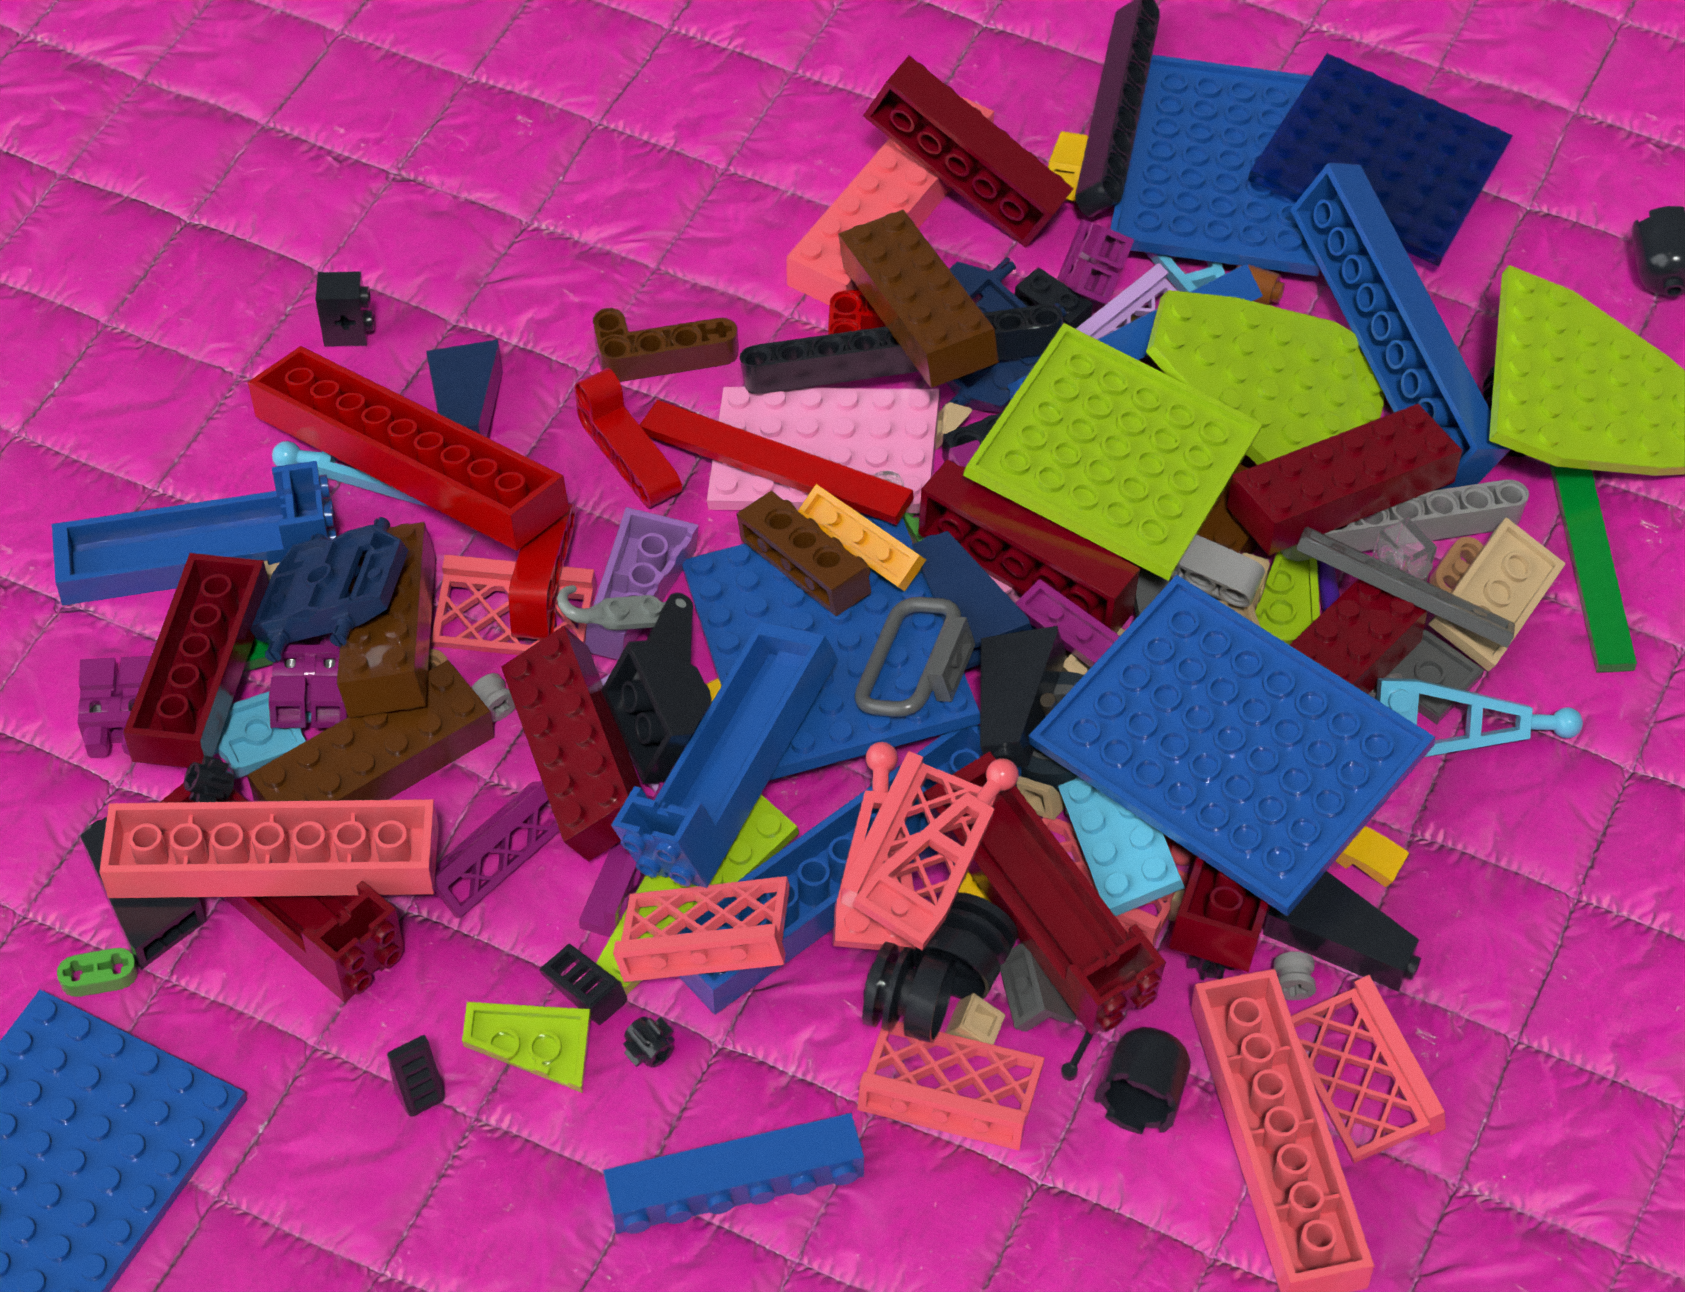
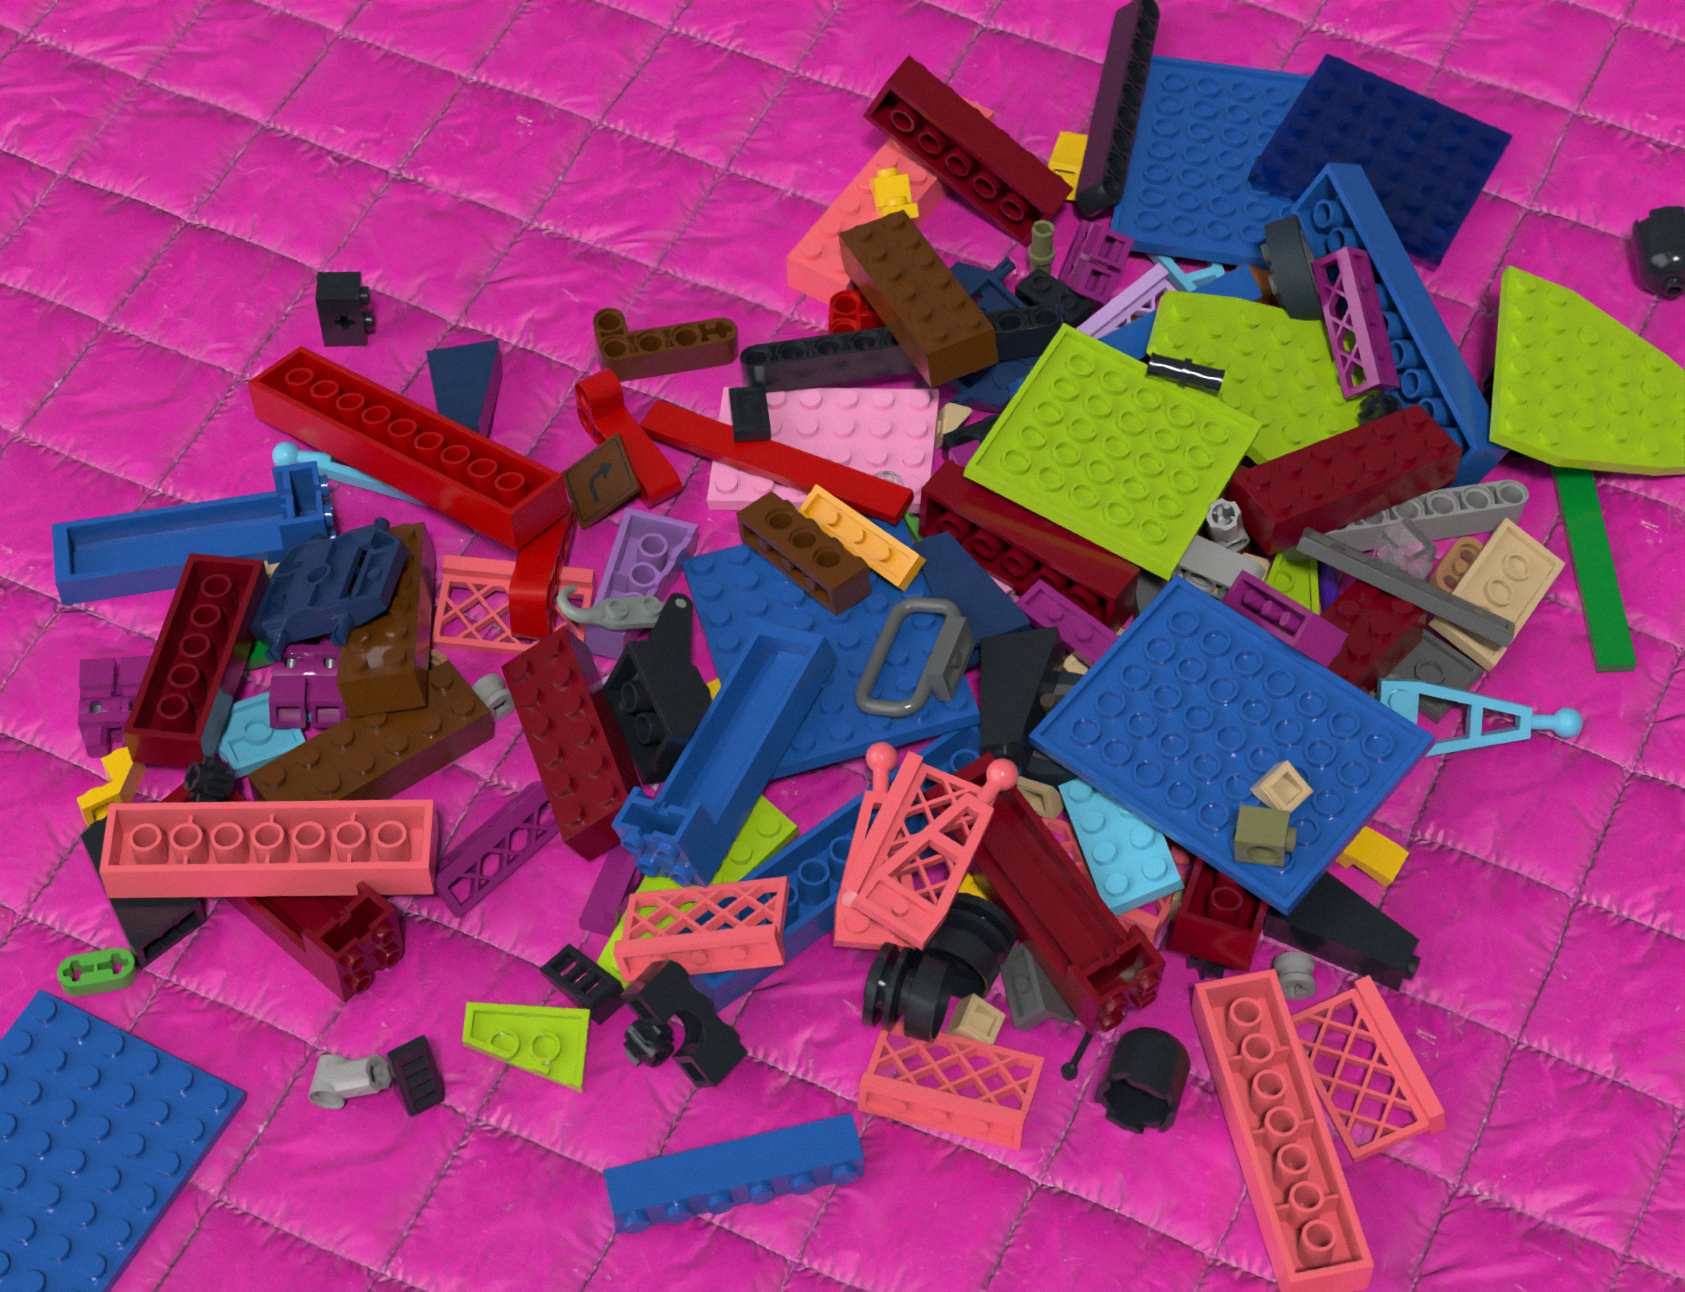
none -> yellow slope [76,747,147,827]
none -> light grey piece [308,1054,391,1110]
none -> reddish brown piece [561,432,642,530]
none -> black arch [620,959,748,1088]
none -> black tile [728,386,771,442]
none -> yellow slope [869,167,919,219]
none -> olive pin [1027,220,1056,275]
none -> black pin [1146,352,1225,394]
none -> light grey piece [1203,498,1250,552]
none -> magenta brick [1222,570,1349,668]
none -> olive brick [1234,805,1297,867]
none -> tan slope [1250,760,1313,813]
none -> black wheel [1261,215,1338,321]
none -> magenta fence [1312,246,1400,400]
none -> black gear [1357,391,1403,426]

